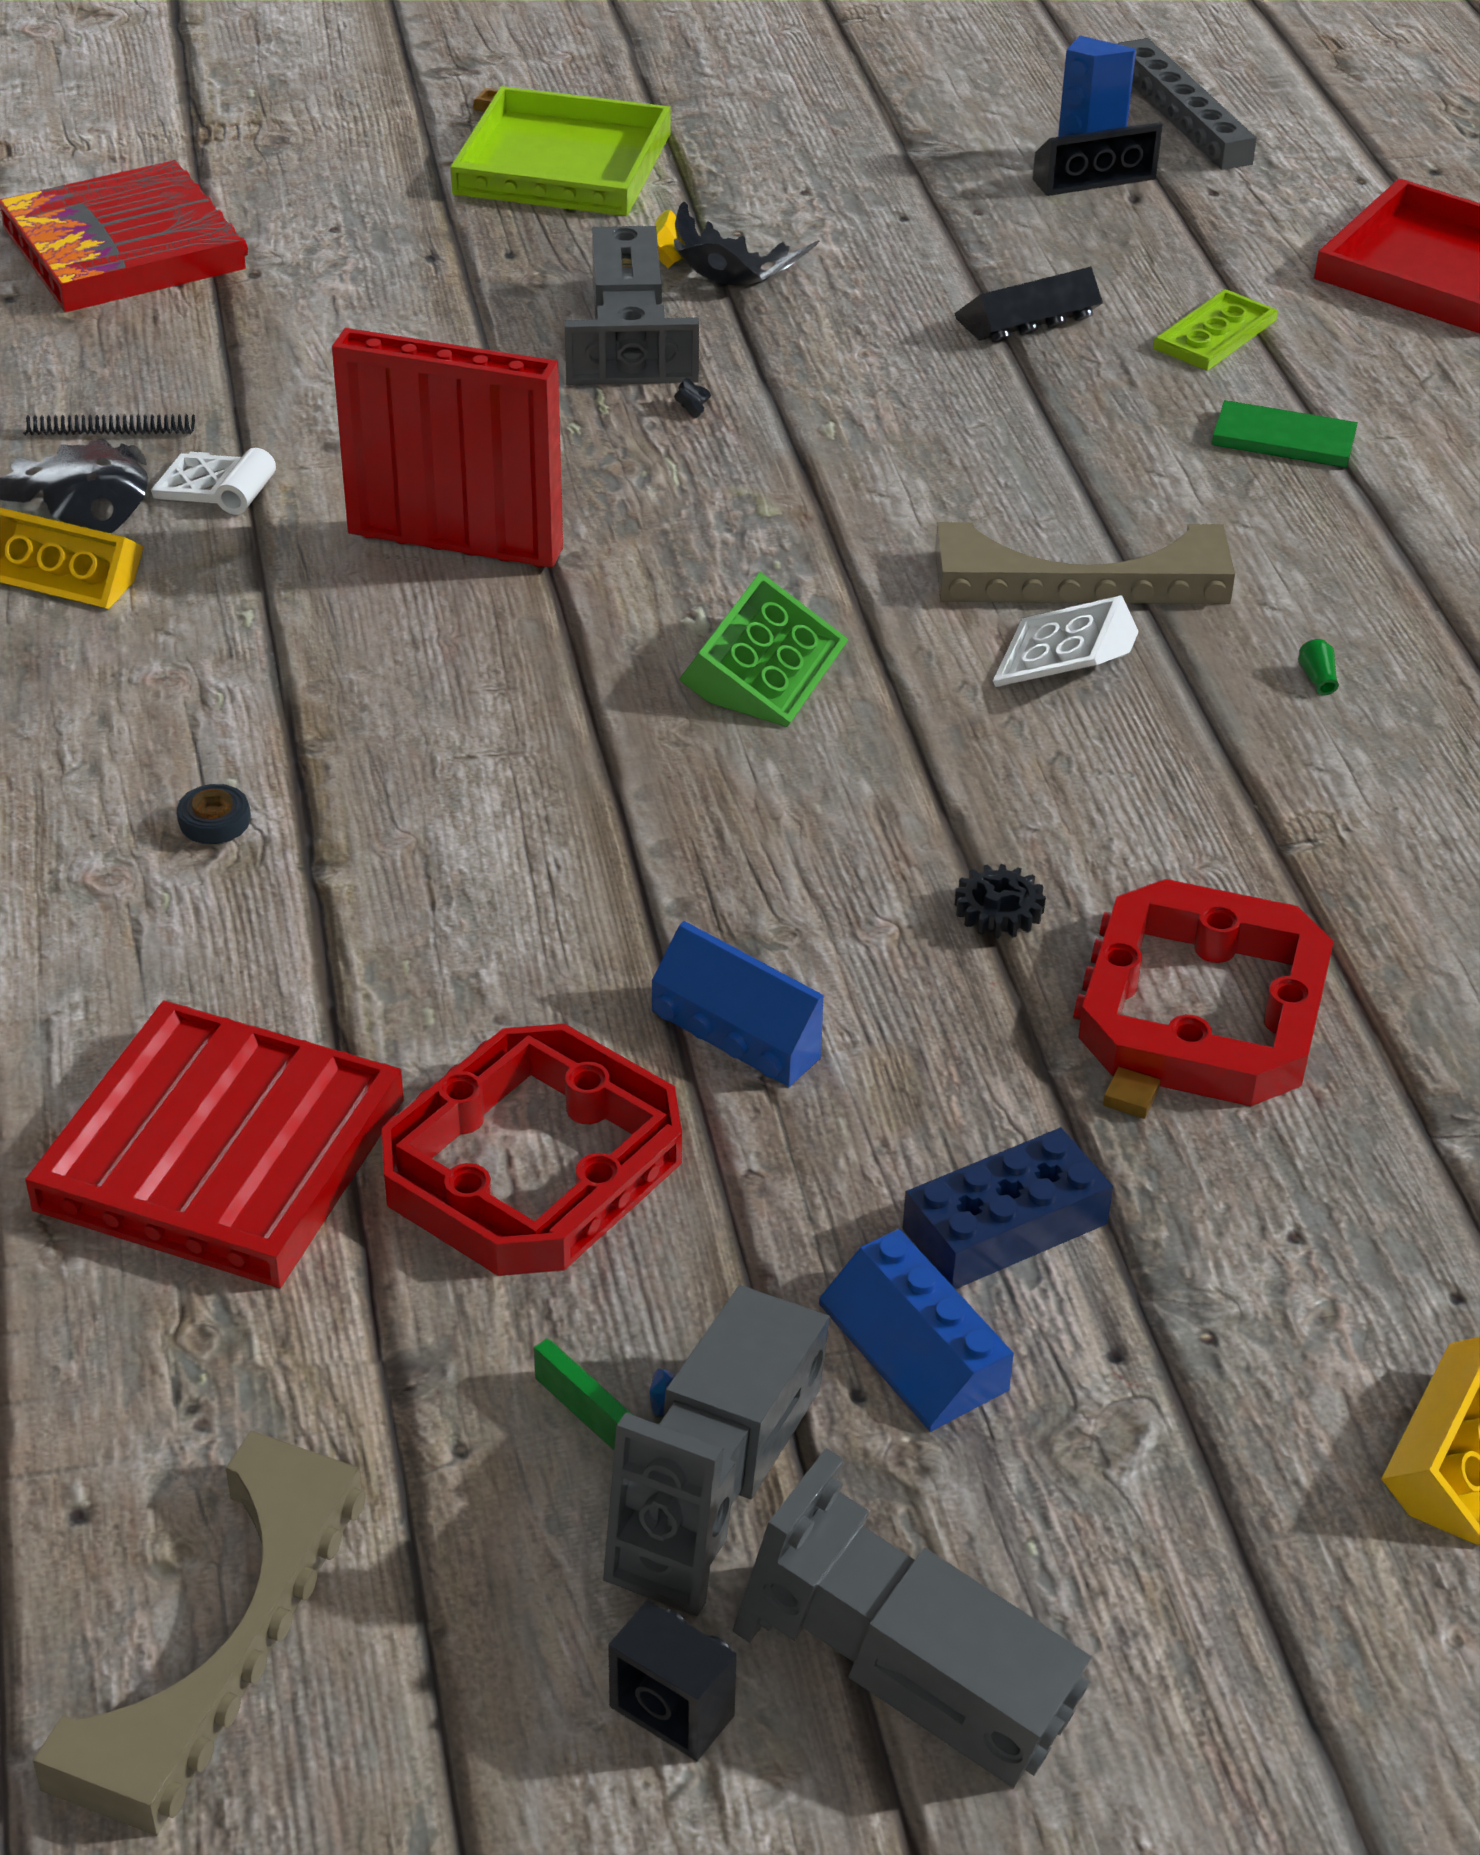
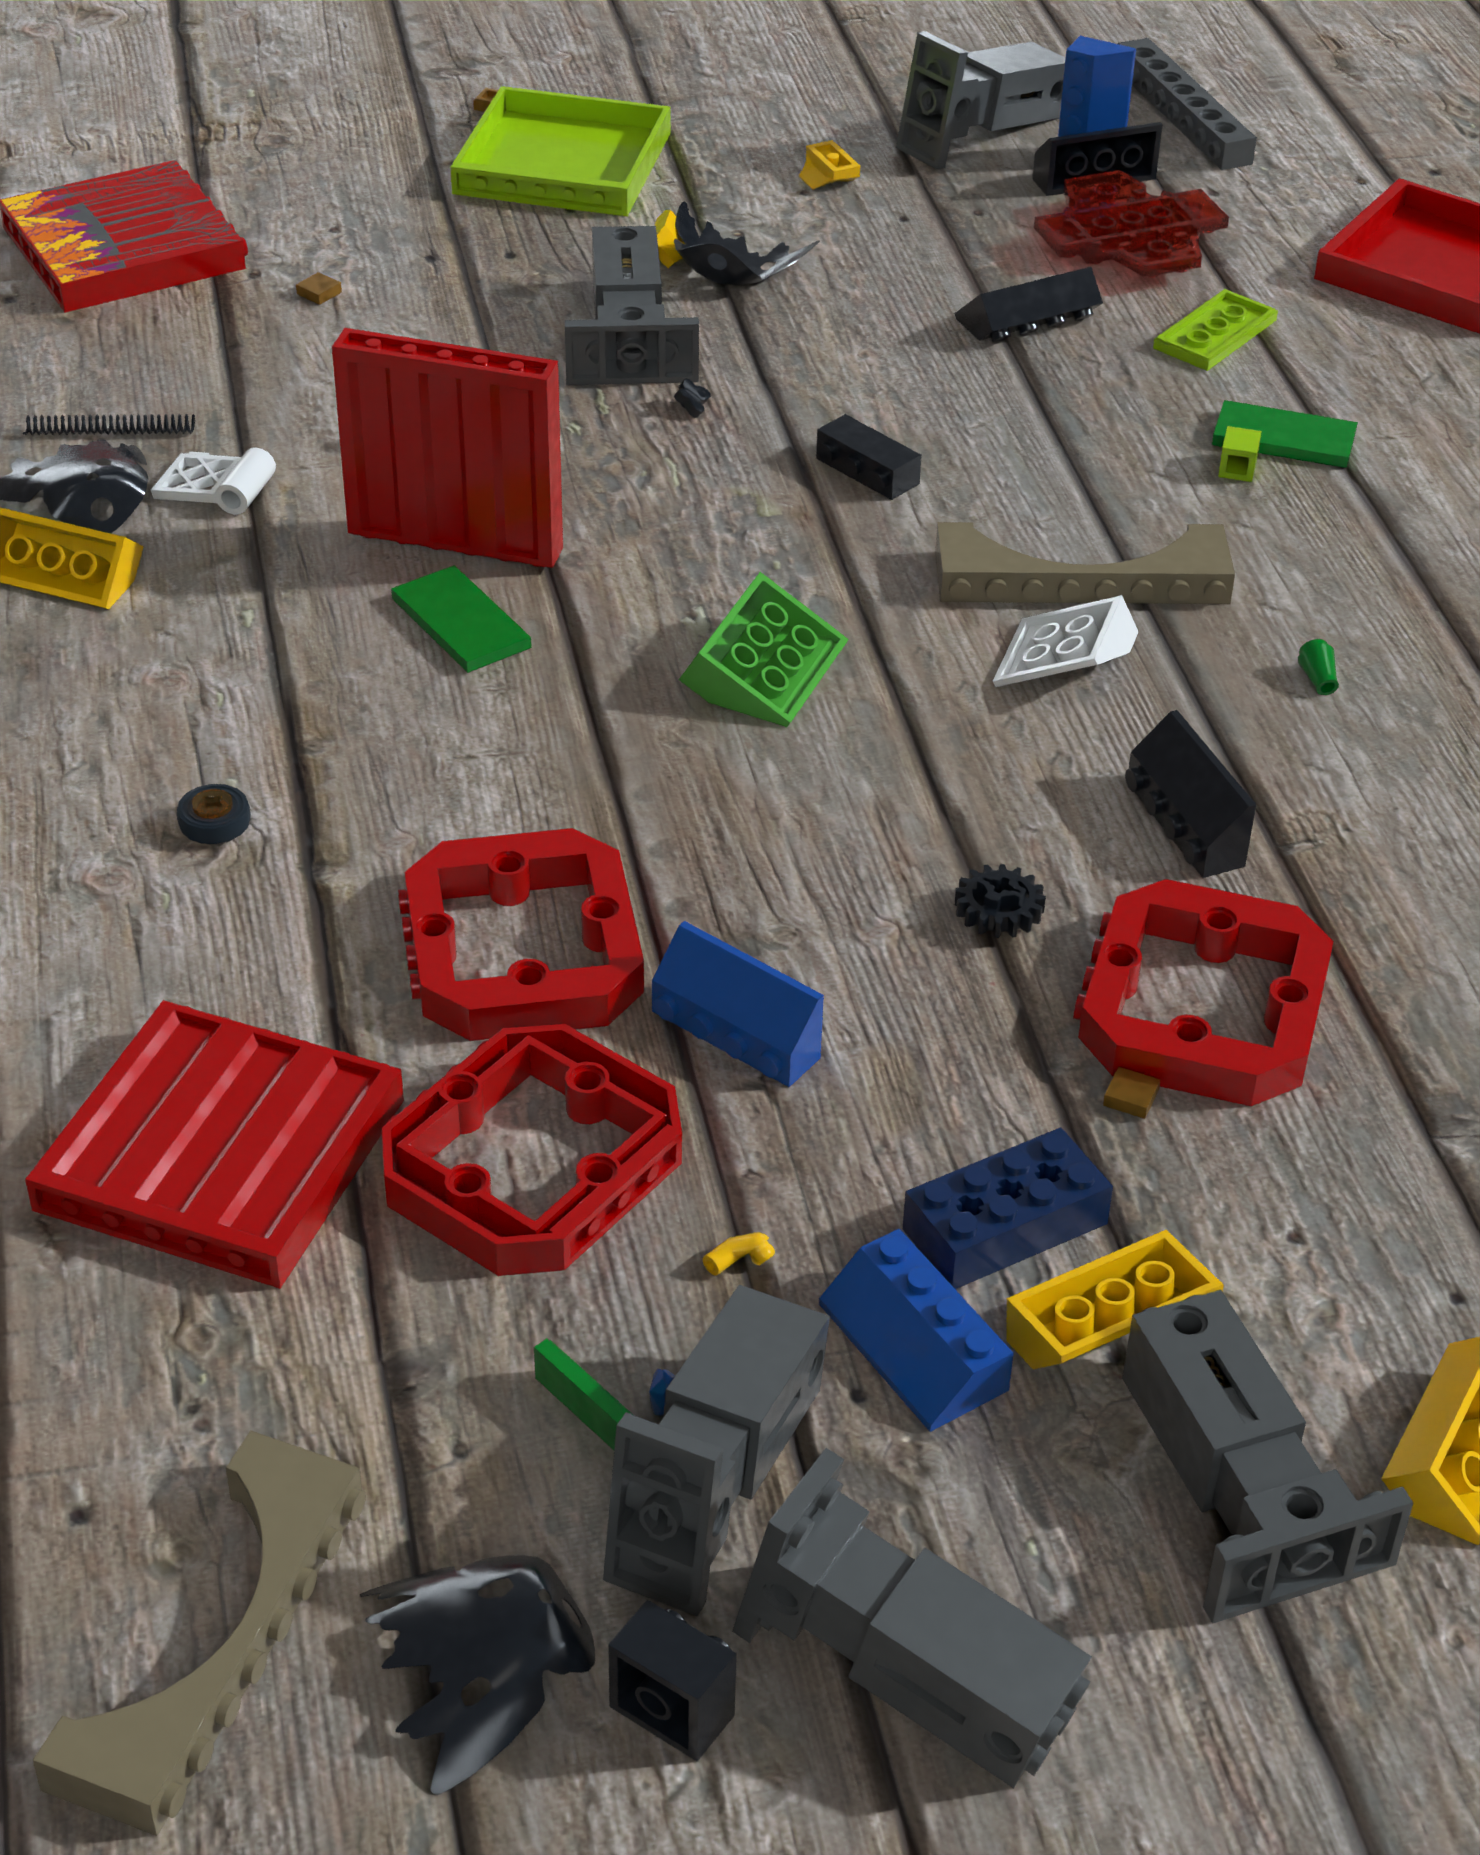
none -> pearl gold tile [296,272,342,305]
none -> black piece [360,1555,595,1795]
none -> green tile [391,565,532,673]
none -> red panel [398,828,644,1041]
none -> yellow arm [702,1232,775,1276]
none -> yellow slope [799,140,860,190]
none -> black brick [816,414,922,500]
none -> dark grey brick [896,31,1066,169]
none -> yellow slope [1006,1230,1224,1370]
none -> clear red plate [1034,170,1229,278]
none -> dark grey brick [1122,1290,1413,1624]
none -> black slope [1125,710,1256,878]
none -> lime brick [1218,426,1262,482]

